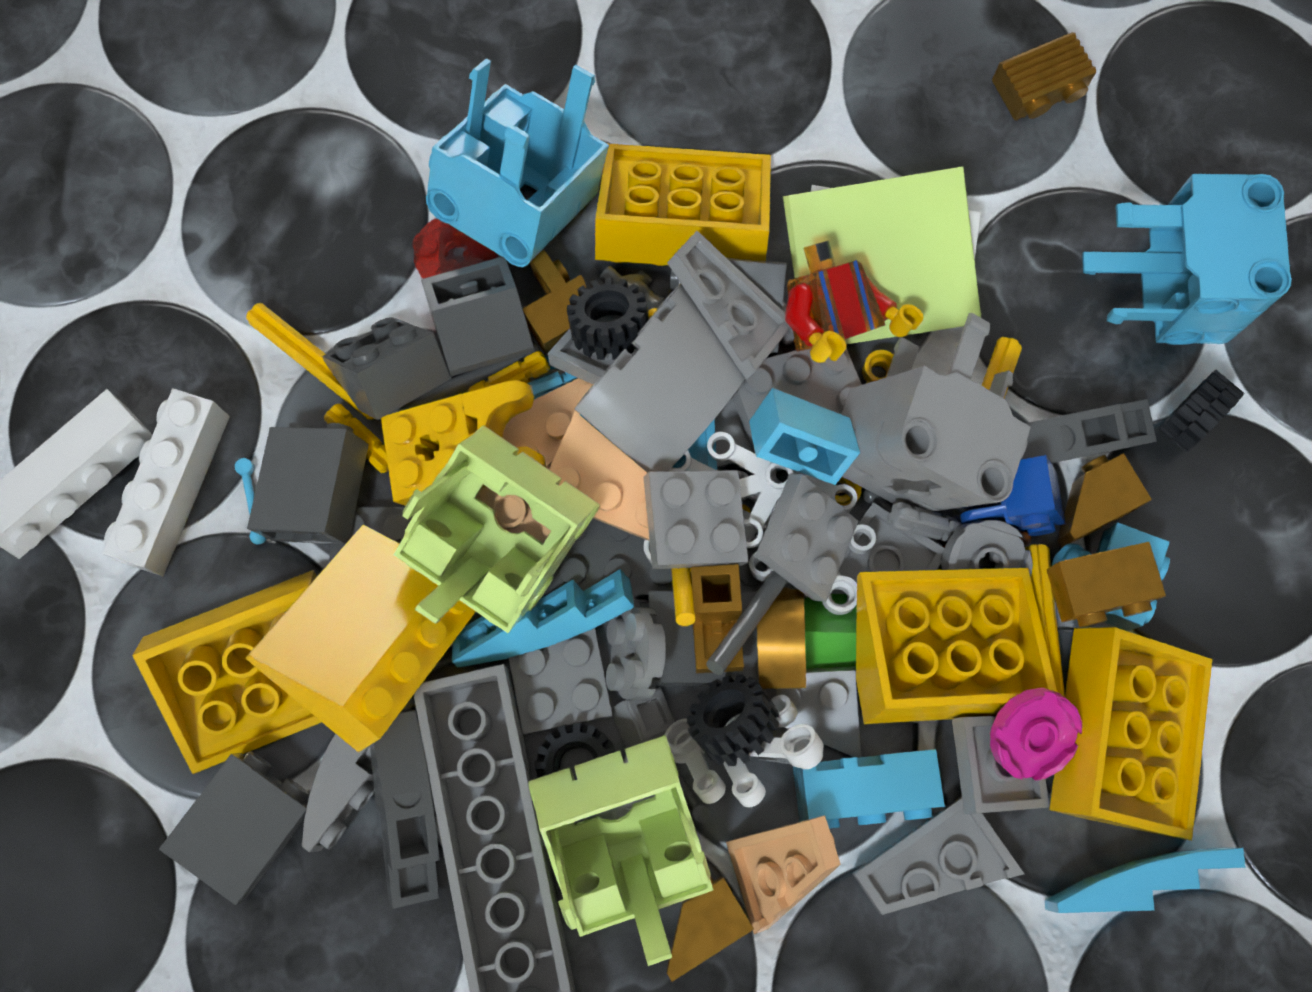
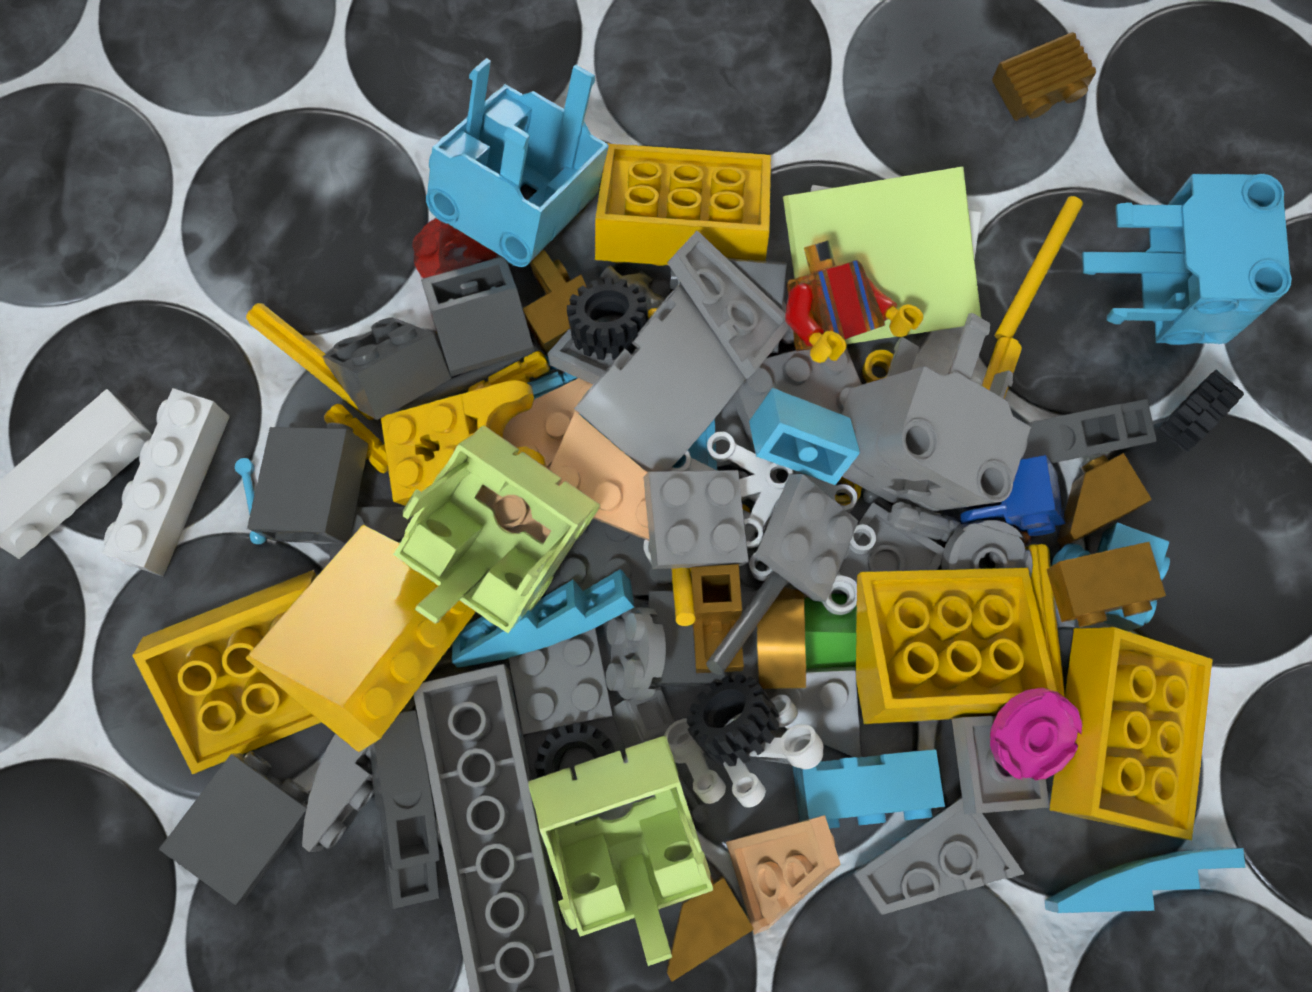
none -> yellow bar [994,196,1083,340]

